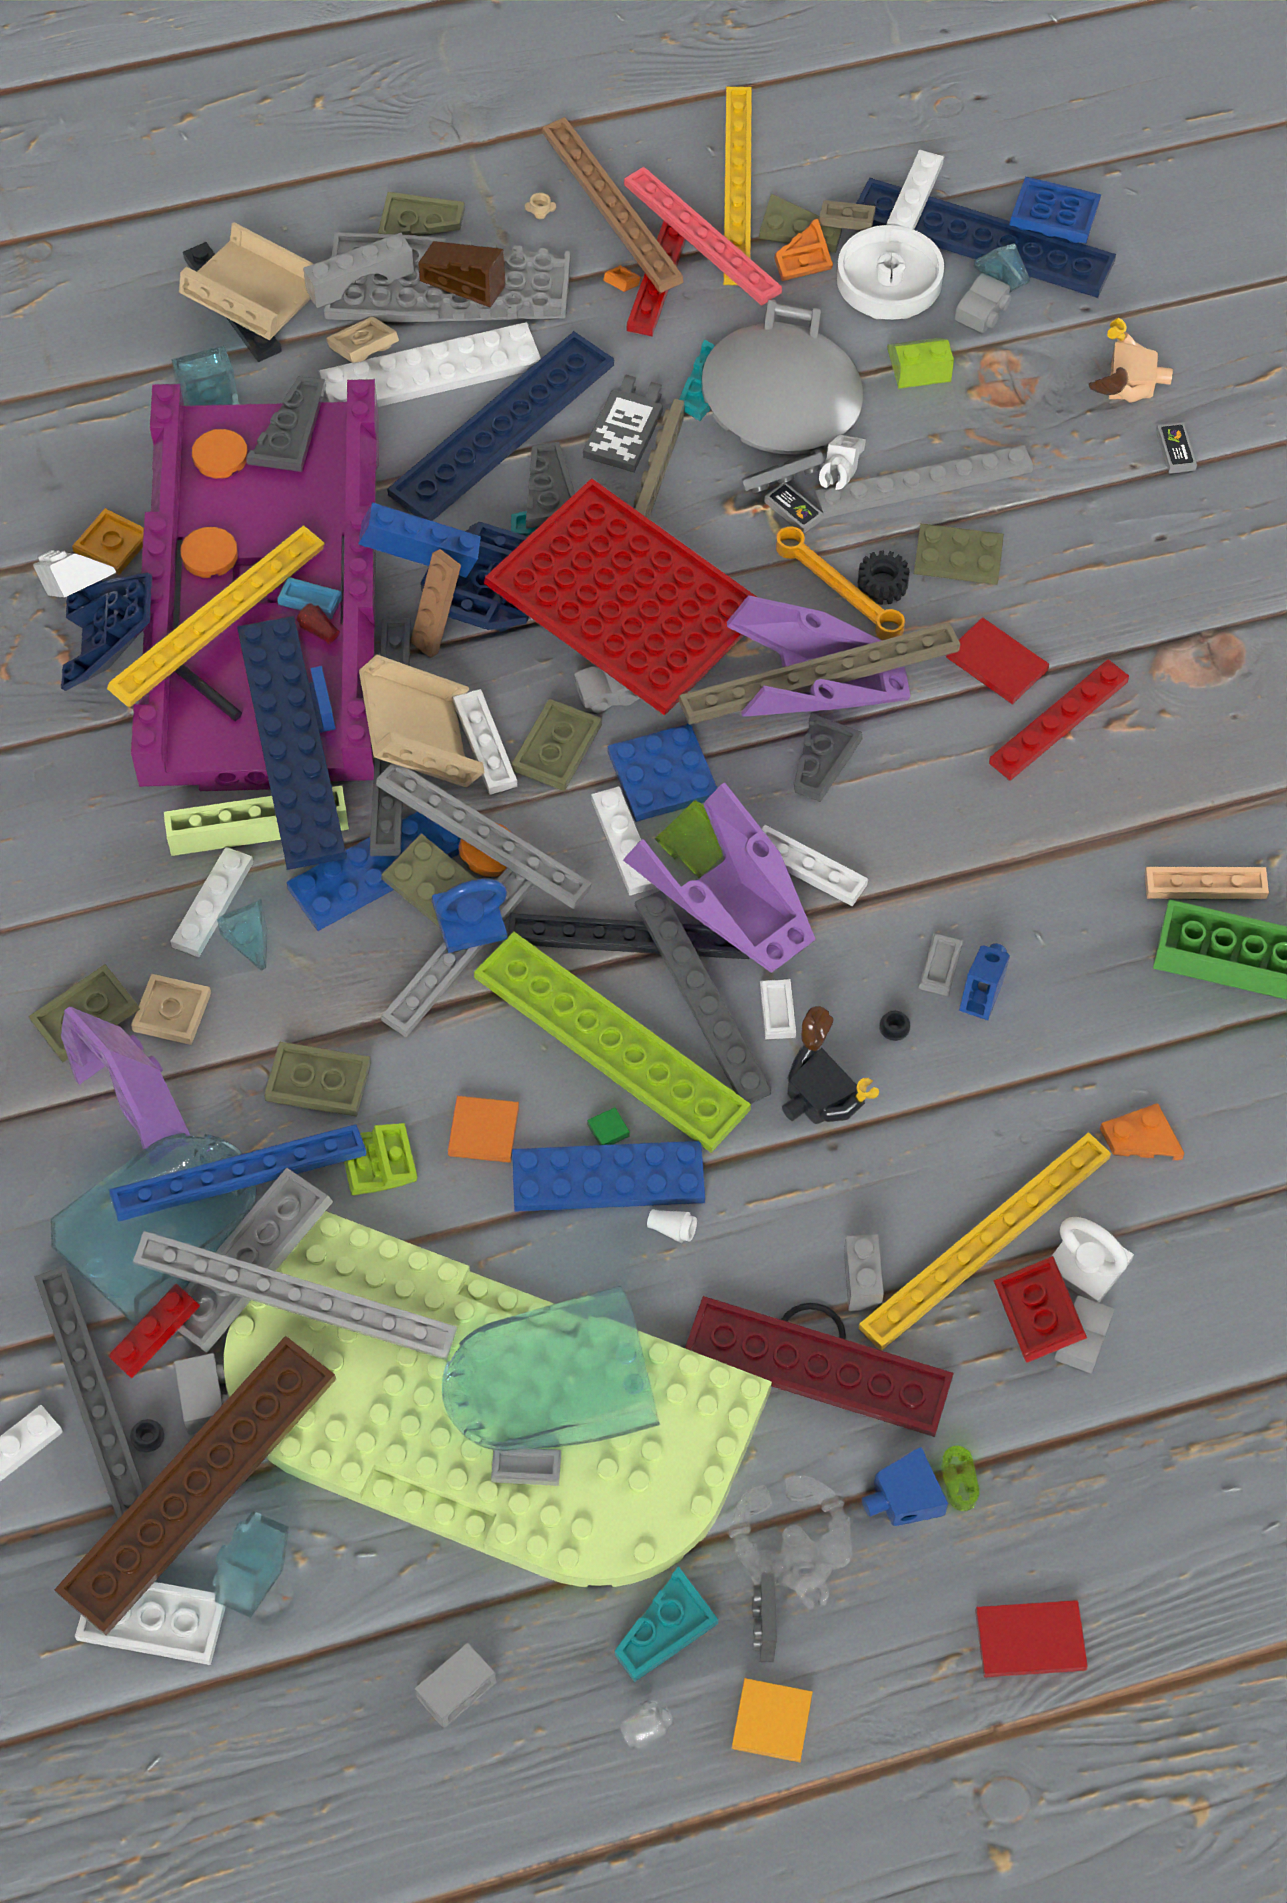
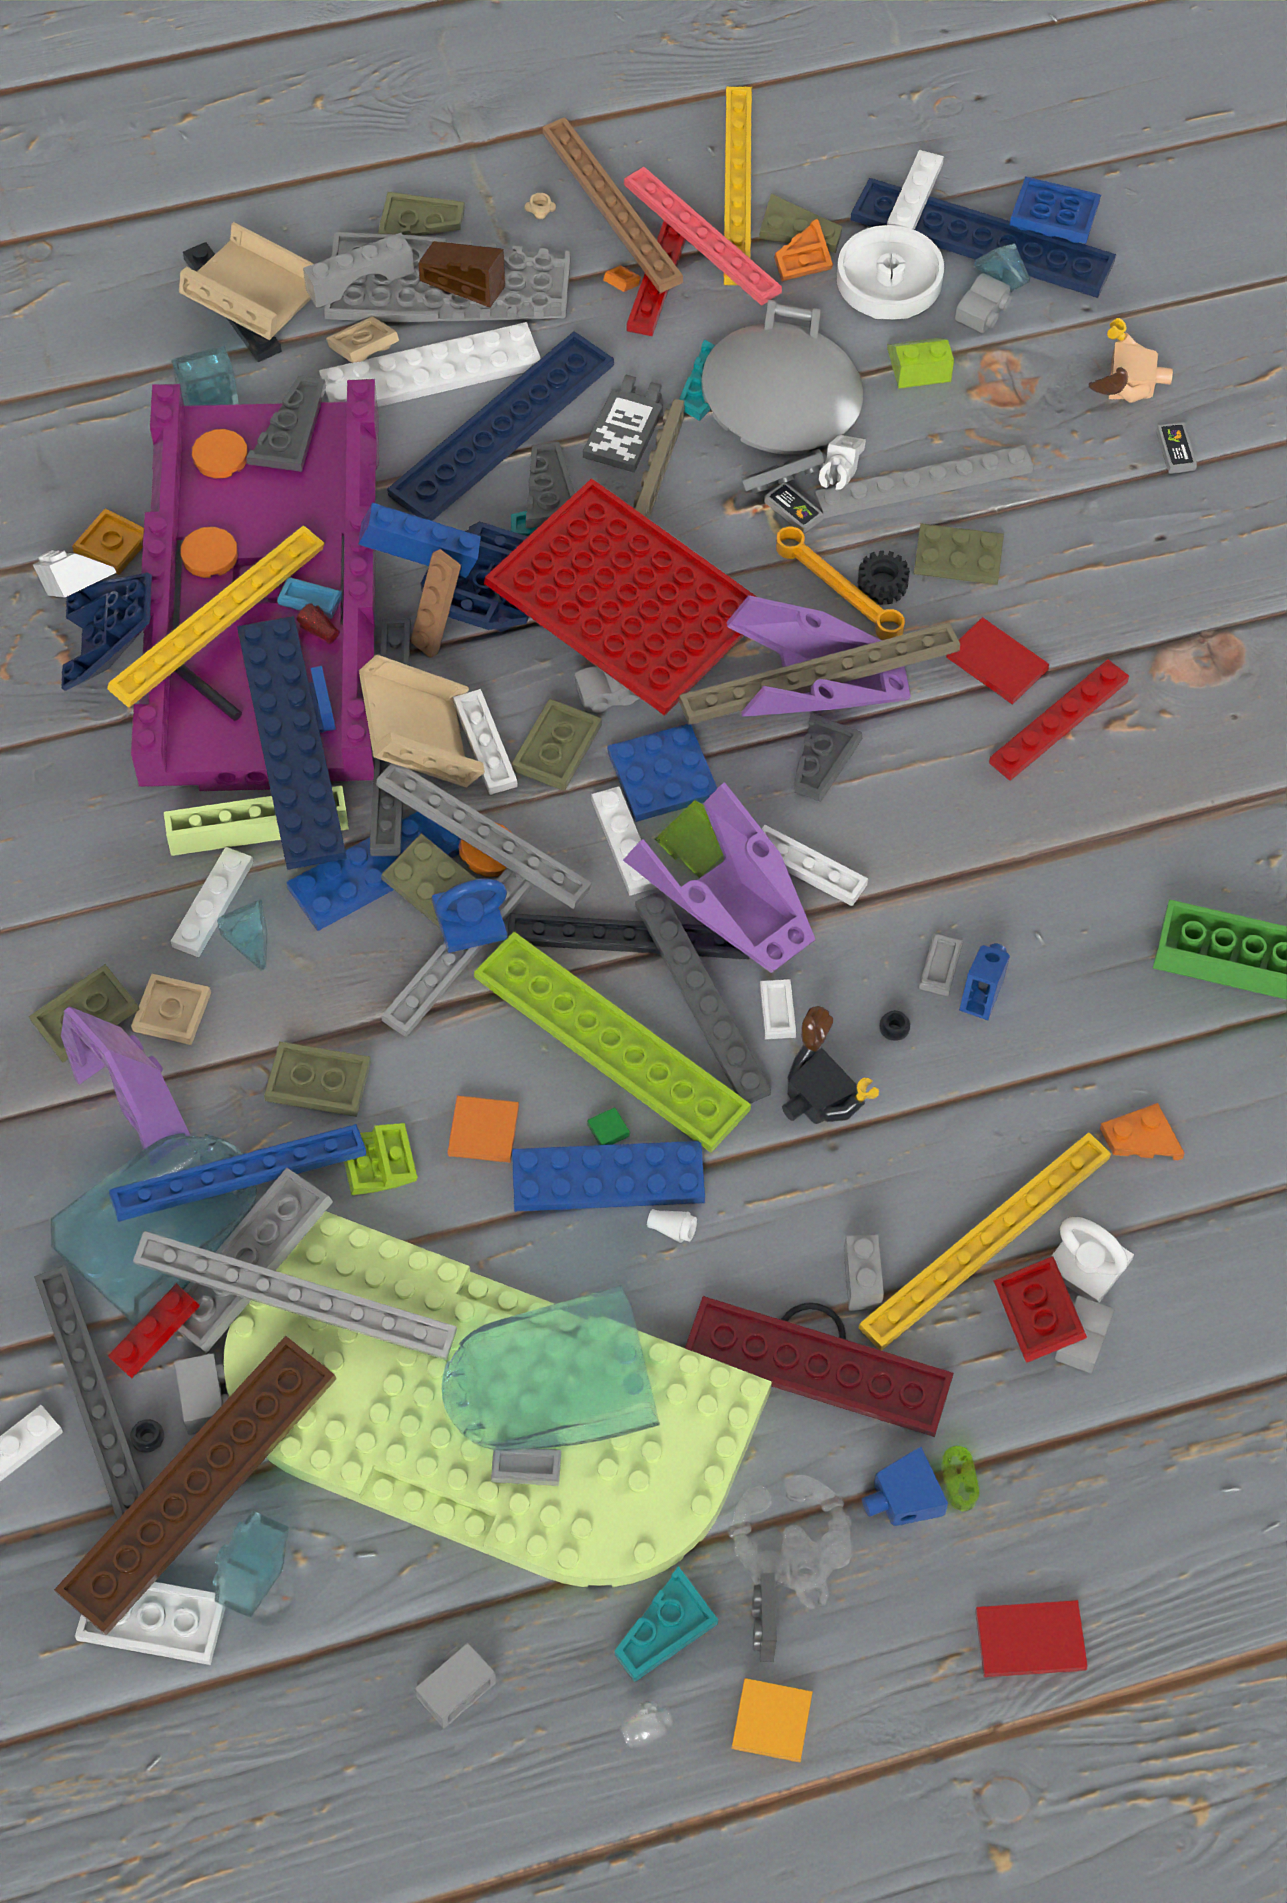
dark tan plate [819,200,875,231] -> none
light nougat plate [1144,867,1269,899] -> none

